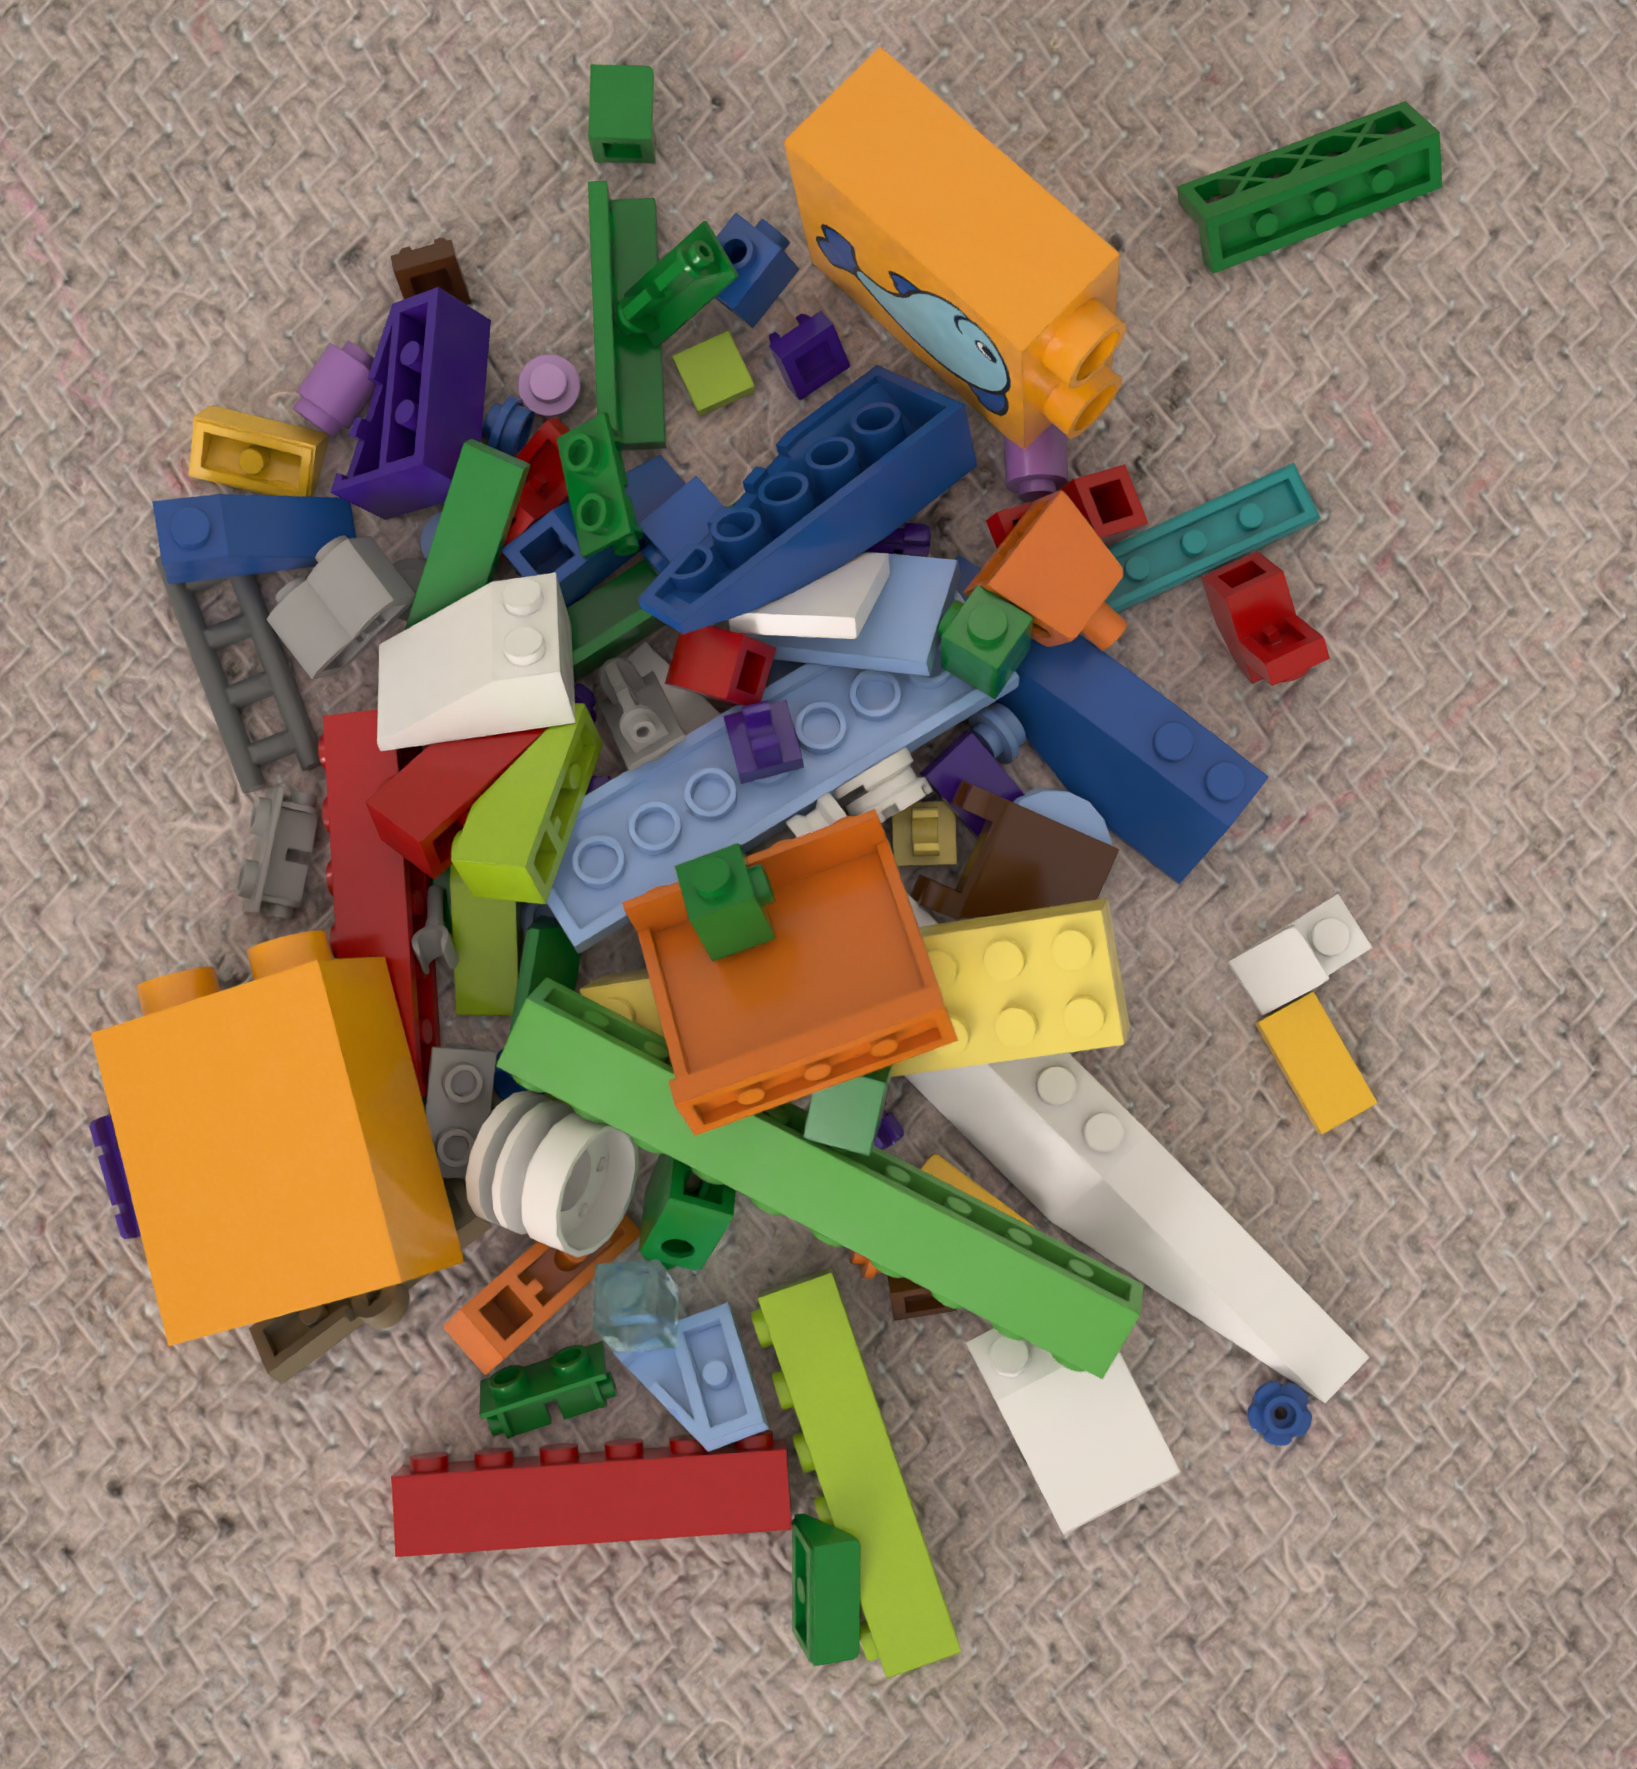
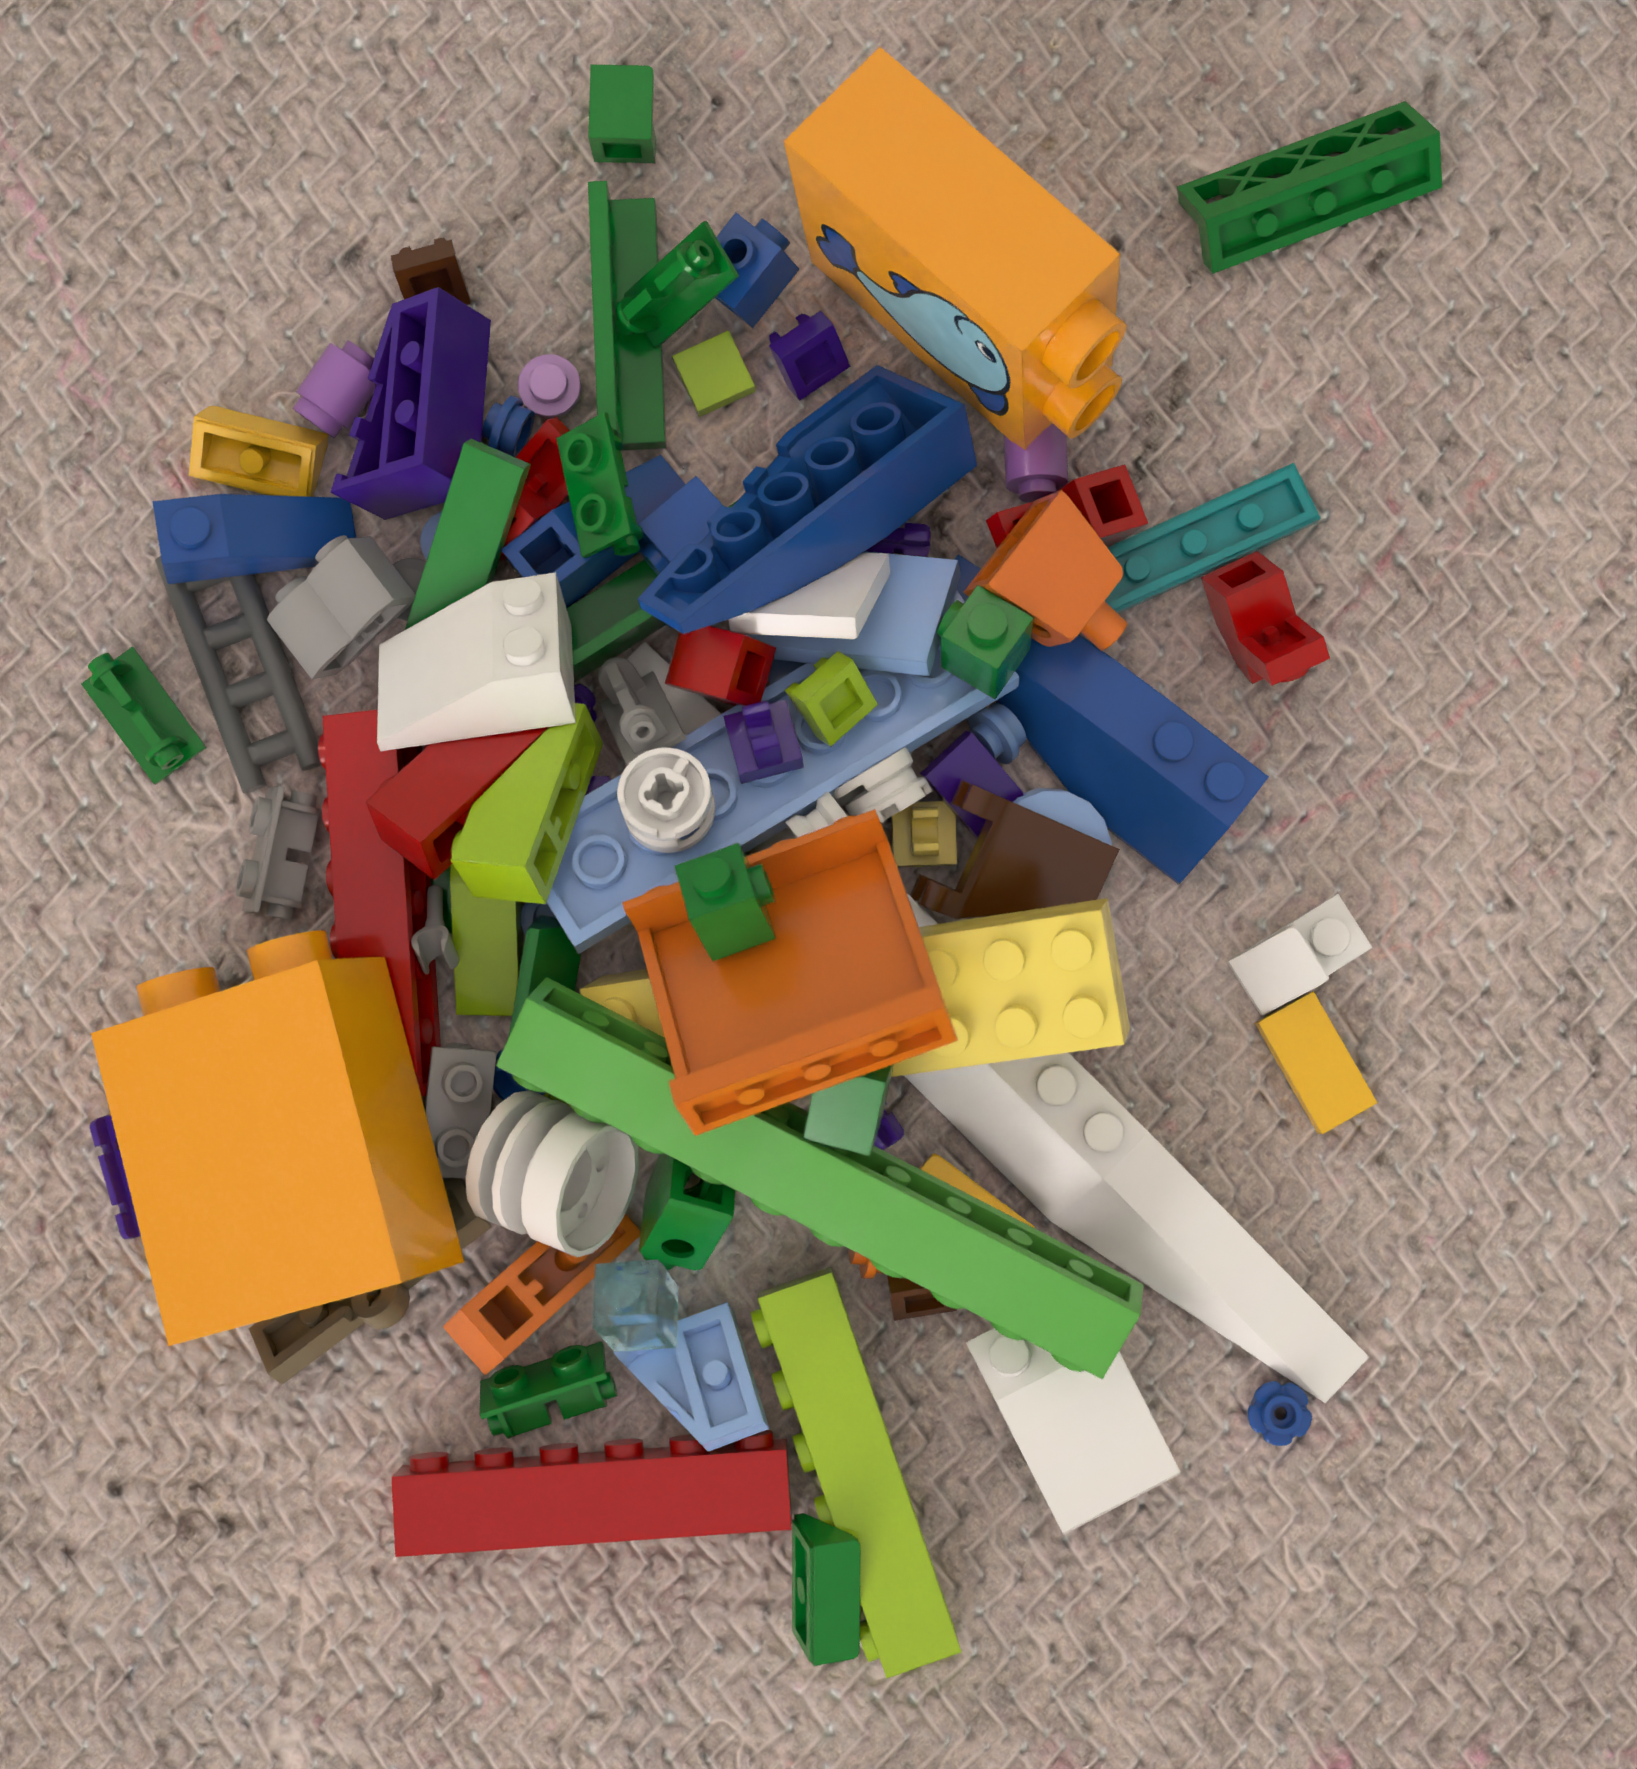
none -> green hinge [81,647,207,785]
none -> white wheel [617,748,715,853]
none -> lime tile [785,651,878,747]

